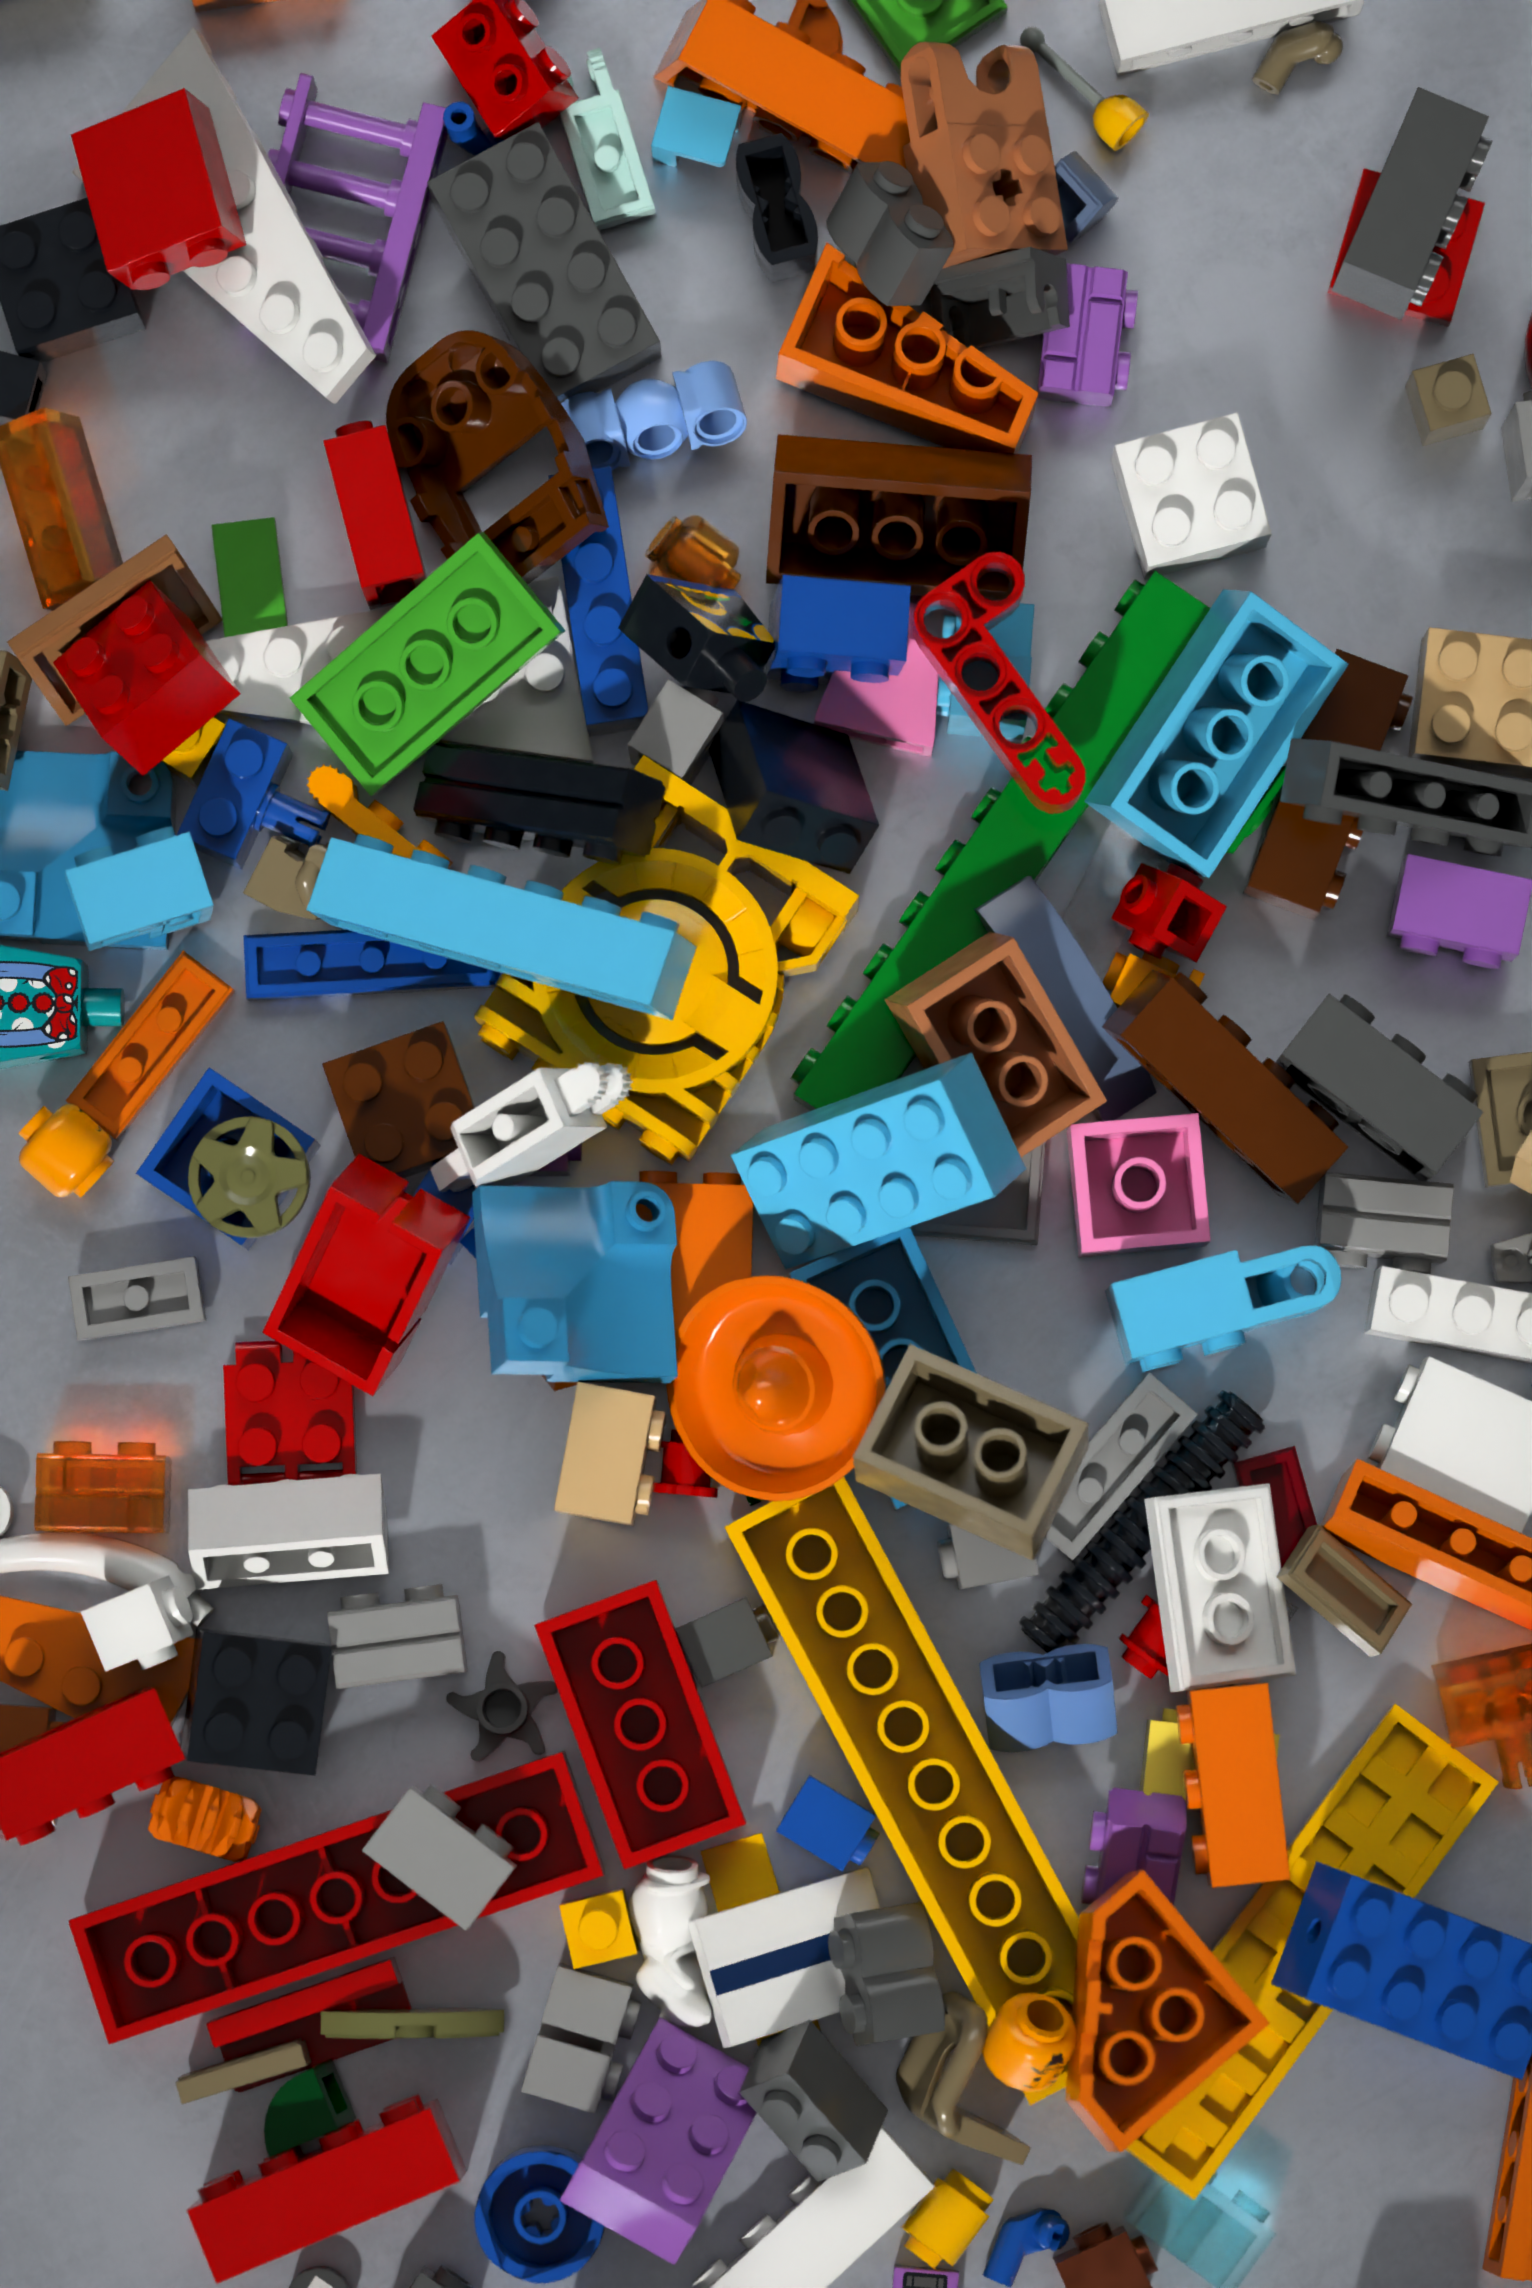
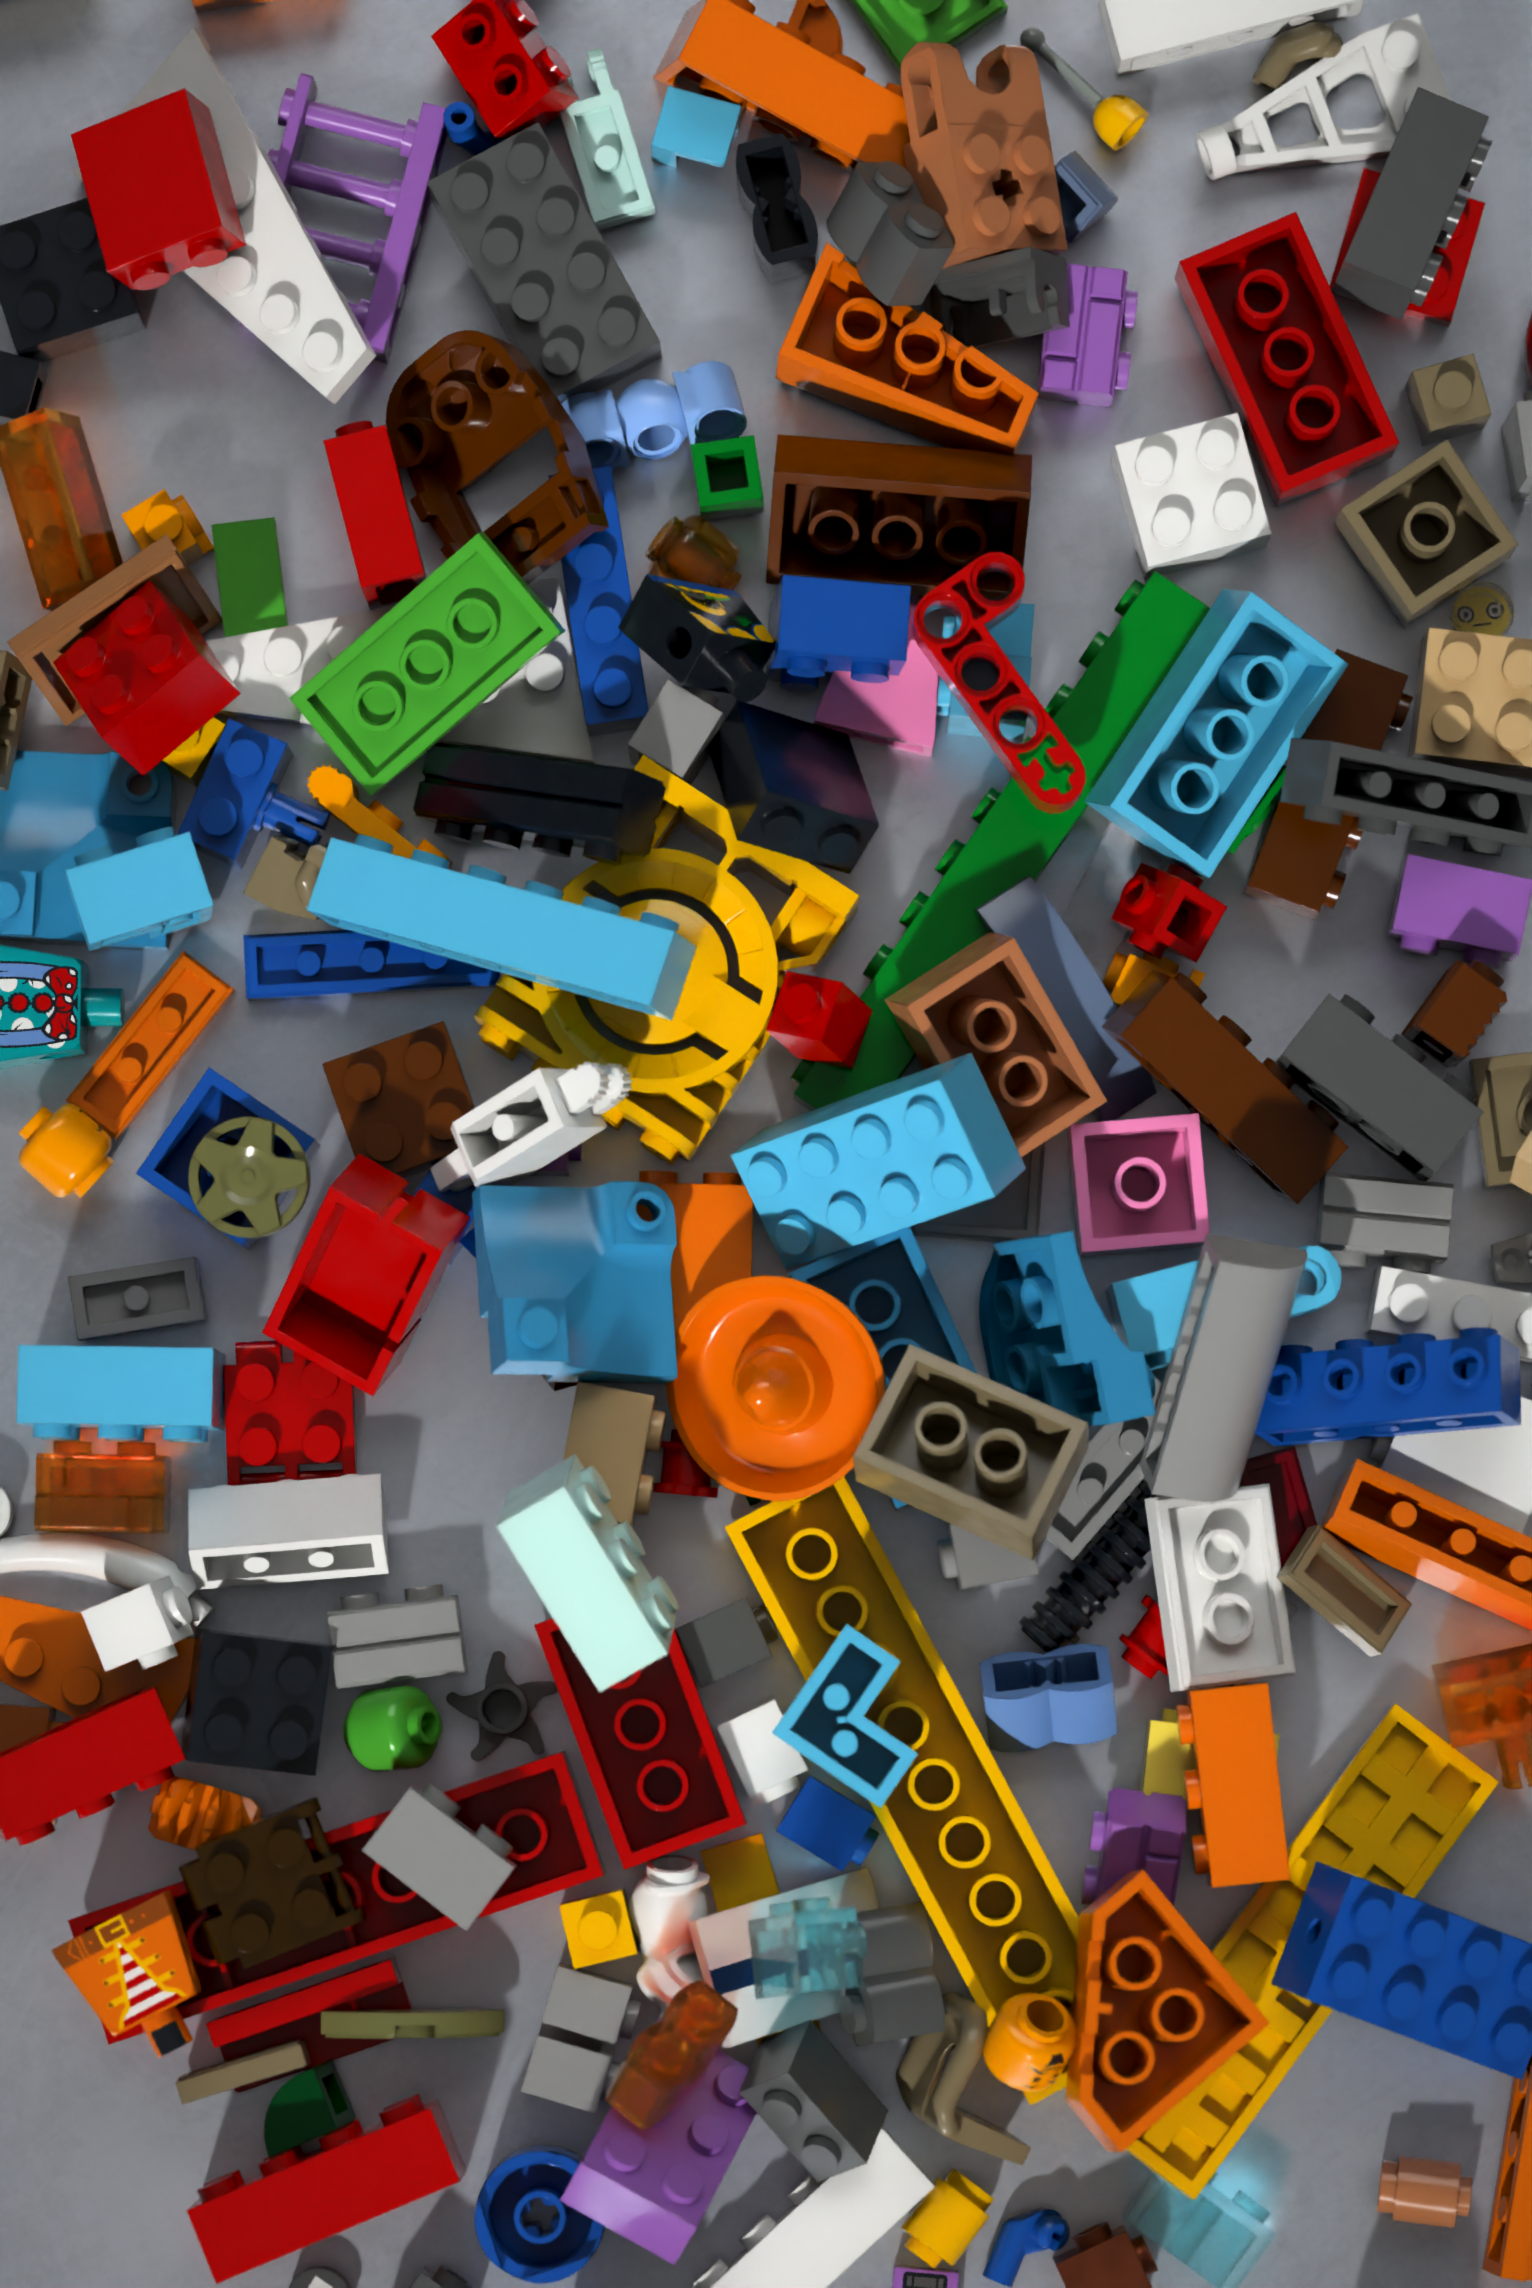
none -> medium azure brick [16,1345,226,1443]
none -> torso [52,1890,202,2058]
none -> light orange brick [121,489,214,566]
none -> dark brown plate [178,1797,366,1969]
none -> bright green head [343,1685,442,1772]
none -> light aqua brick [496,1454,679,1692]
none -> clear orange brick [606,1980,738,2130]
none -> green brick [691,435,764,521]
none -> white brick [717,1699,808,1803]
none -> clear light blue brick [748,1896,866,1999]
none -> red brick [766,971,873,1069]
none -> medium azure brick [772,1624,918,1808]
none -> dark azure slope [979,1231,1156,1426]
none -> light grey brick [1140,1233,1308,1502]
none -> red brick [1175,212,1399,507]
none -> white plate [1196,13,1452,181]
none -> blue brick [1255,1327,1521,1446]
none -> dark tan brick [1334,440,1518,627]
none -> nougat brick [1377,2155,1473,2228]
none -> reddish brown brick [1401,959,1507,1068]
none -> clear tile [1448,581,1514,636]

